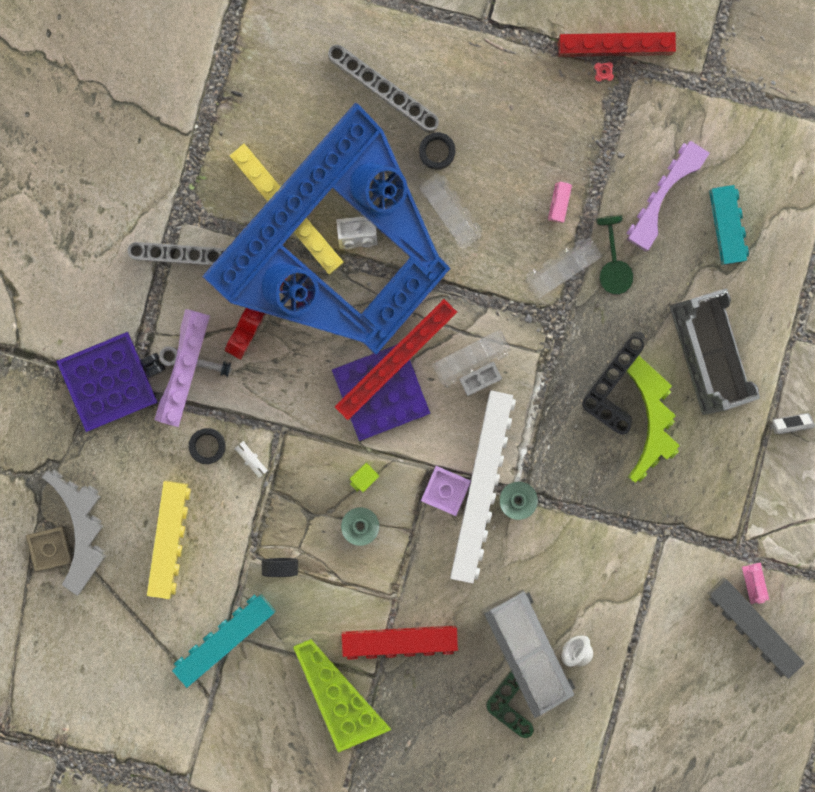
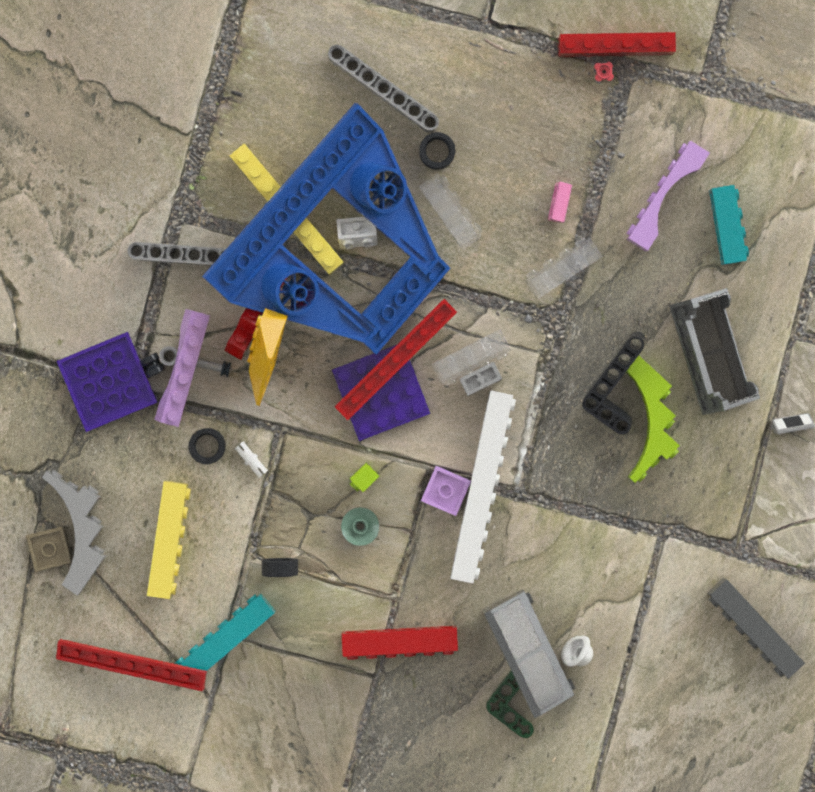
lime wing [293,639,391,753] -> none
sand green dish [499,481,538,520] -> none
dark green piece [596,215,633,294] -> none
bright pink hinge [742,563,769,604] -> none
none -> red plate [56,639,207,691]
none -> yellow slope [247,308,287,406]

